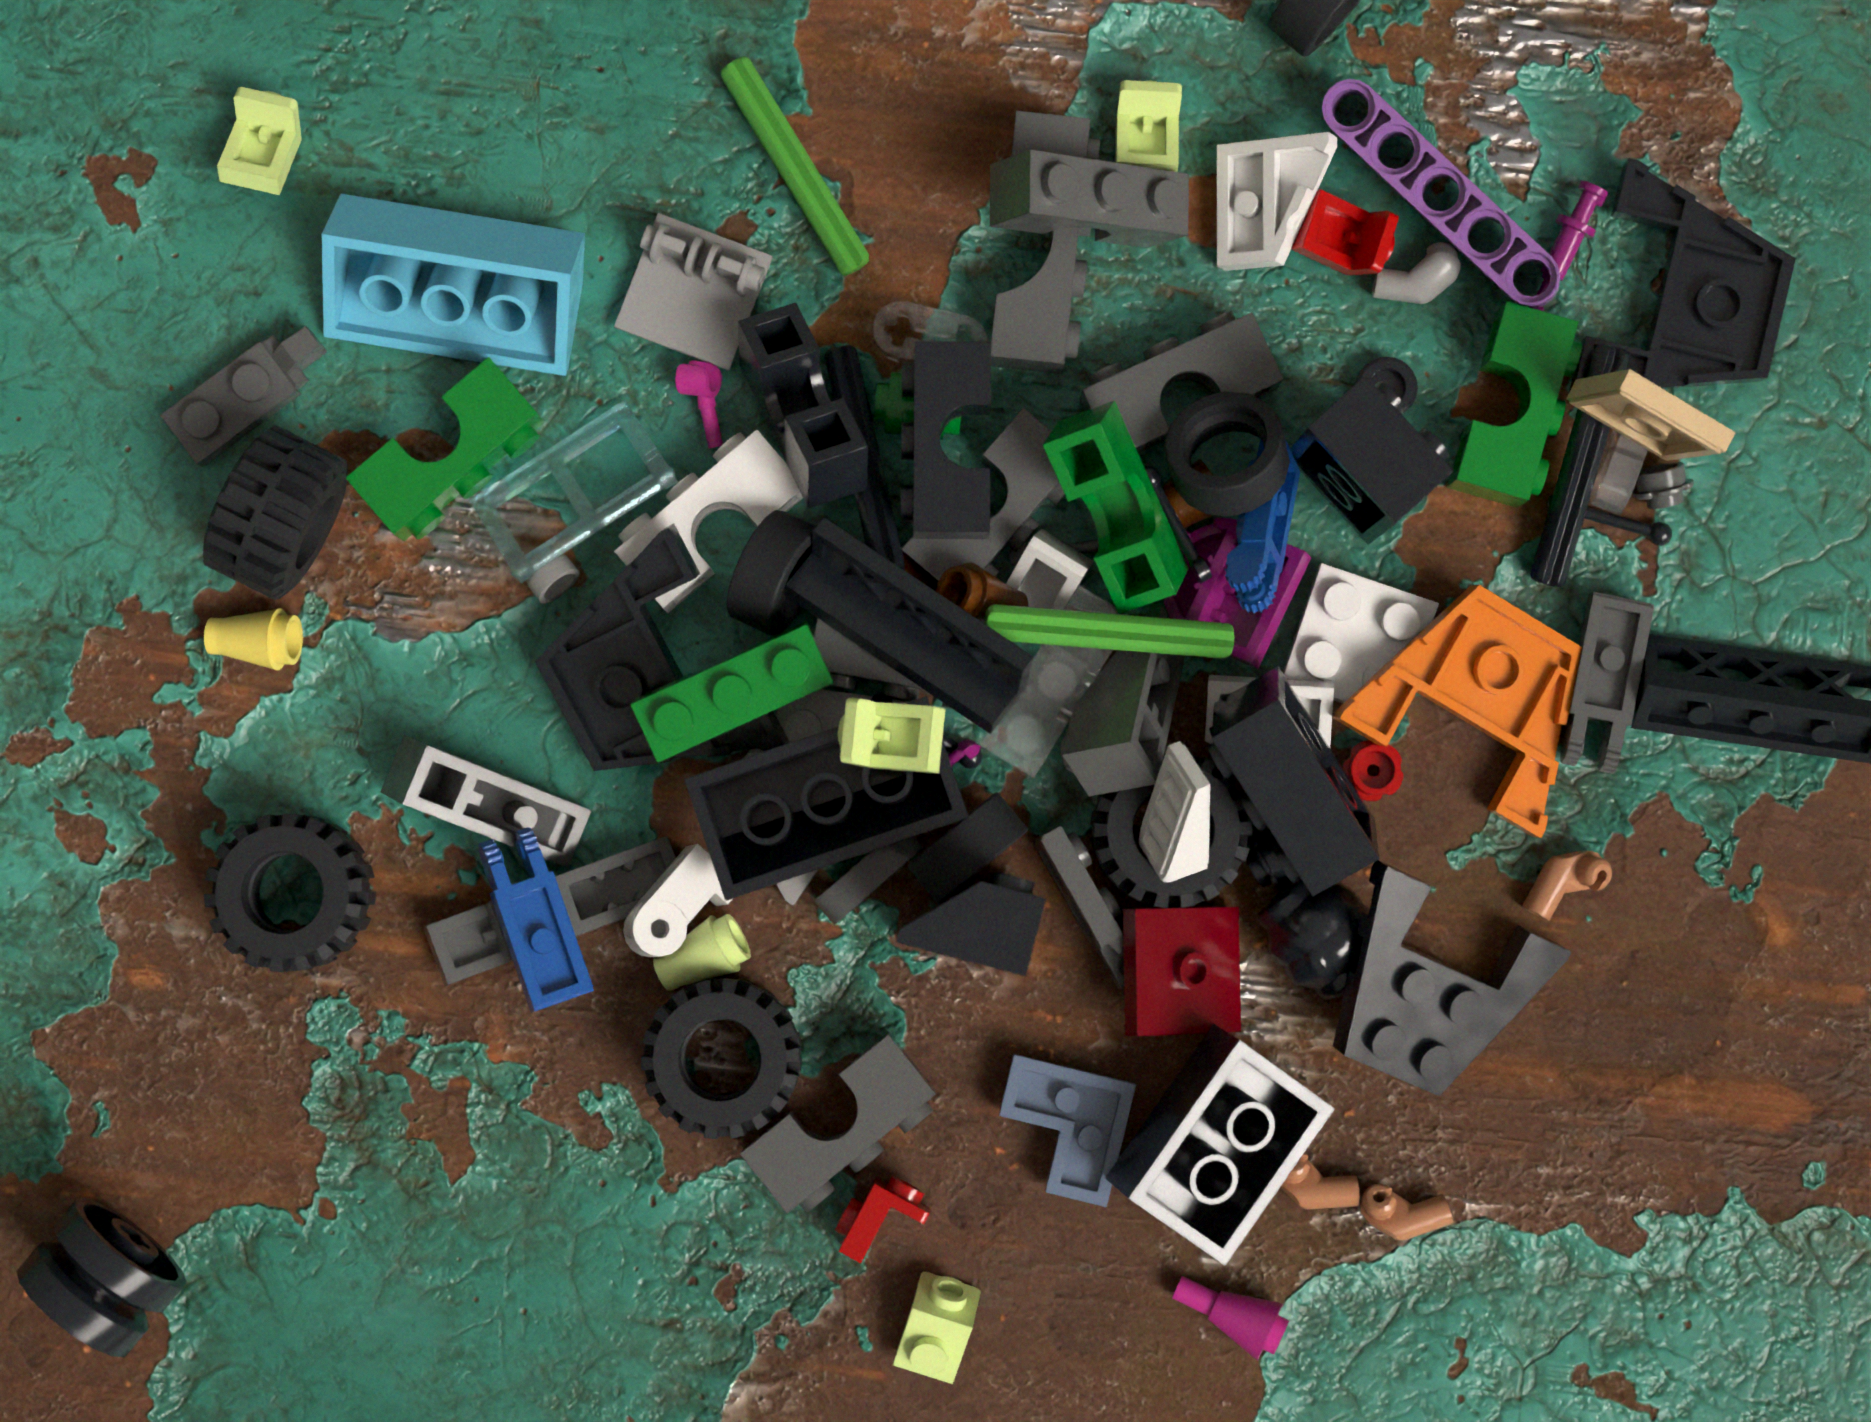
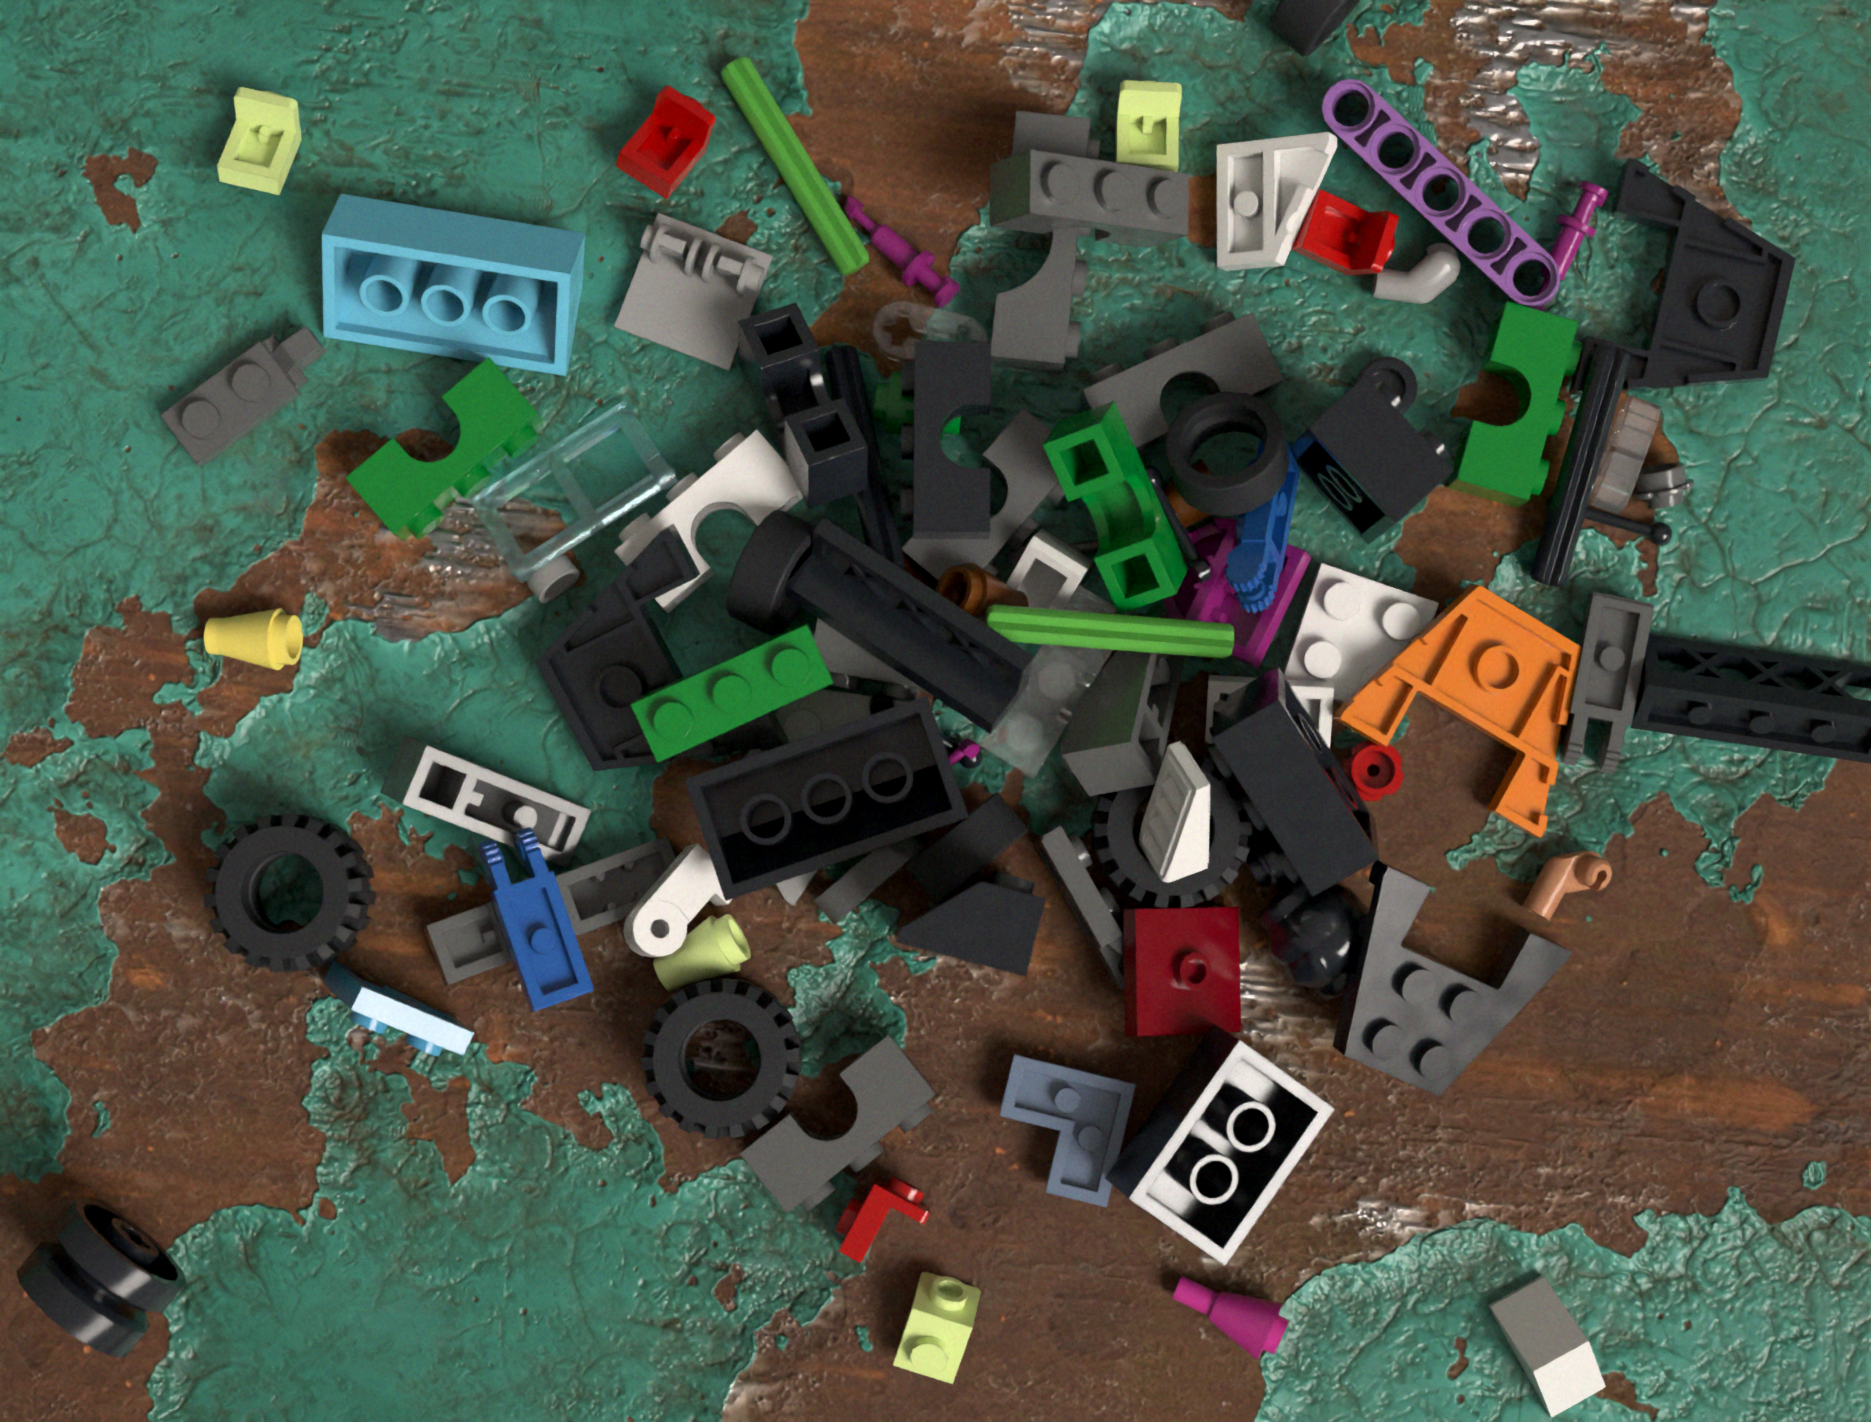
black tyre [203,425,348,600] -> none
dark pink hand [675,361,723,448] -> none
yellowish green bracket [838,698,945,773] -> none
nougat arm [1280,1152,1359,1210] -> none
nougat arm [1359,1184,1453,1241] -> none
tan tile [1566,369,1736,461] -> none
none -> wing [323,961,474,1057]
none -> red bracket [616,85,716,199]
none -> magenta piece [844,196,960,308]
none -> white slope [1488,1275,1606,1418]

